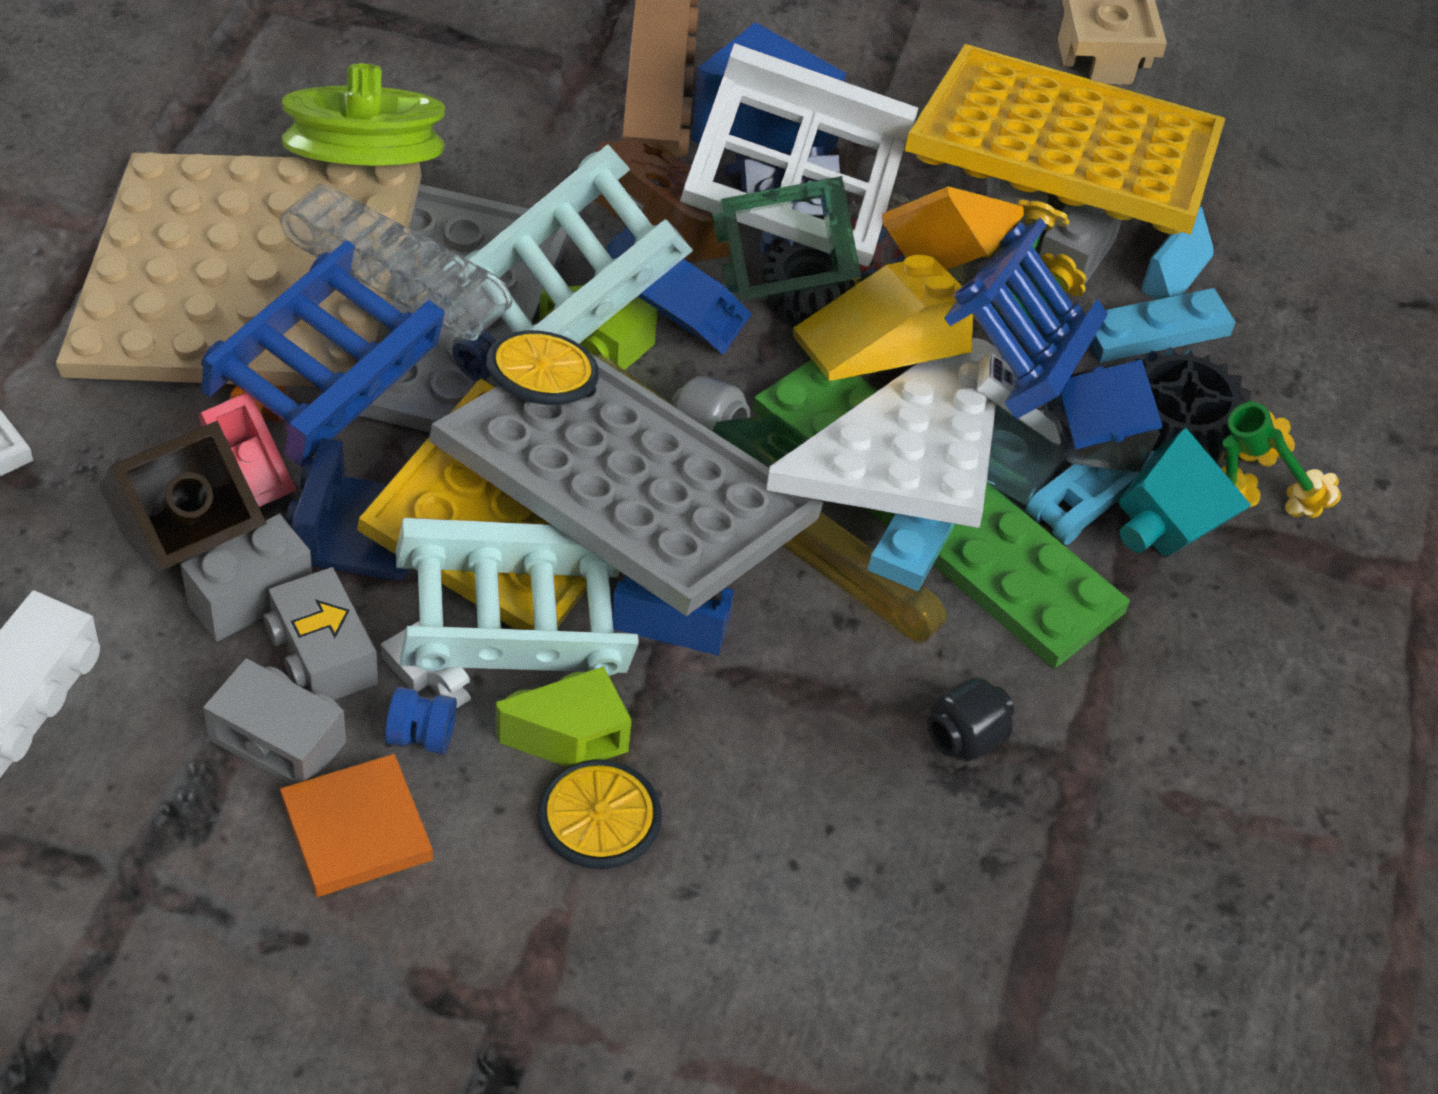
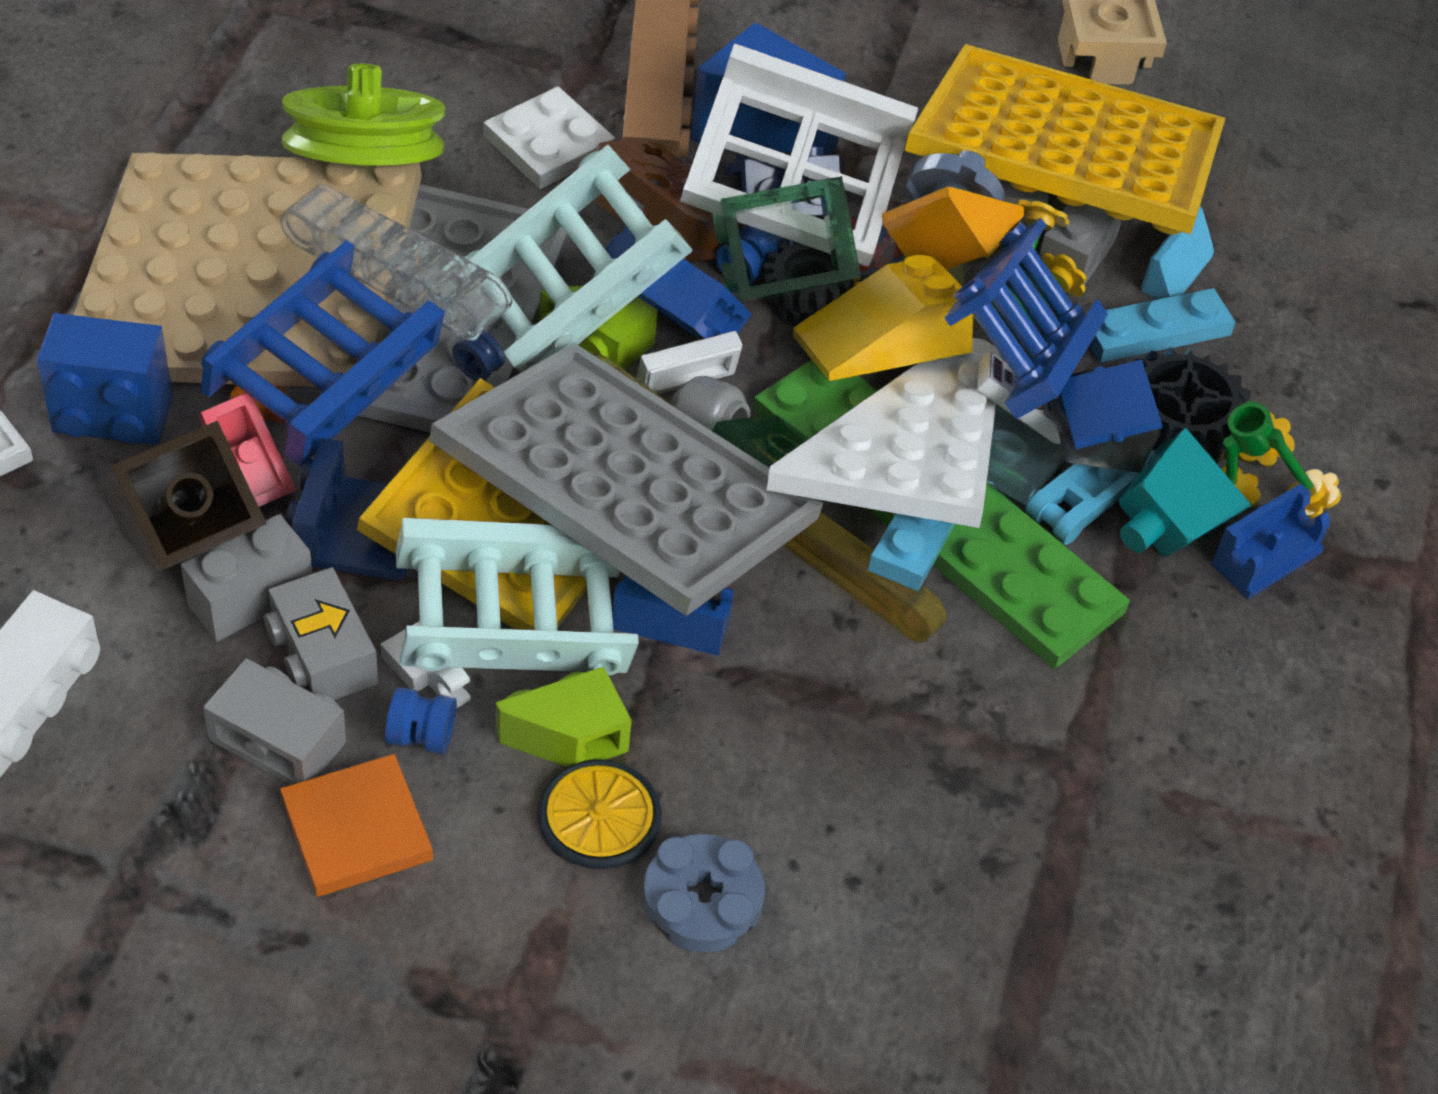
yellow wheel [486,330,599,405] -> none
black head [927,677,1014,762] -> none
none -> blue brick [36,313,173,445]
none -> white plate [483,86,616,189]
none -> white tile [635,331,743,395]
none -> sand blue plate [643,834,765,952]
none -> blue wheel [715,225,782,288]
none -> sand blue plate [905,151,1005,202]
none -> blue hinge [1211,483,1330,599]

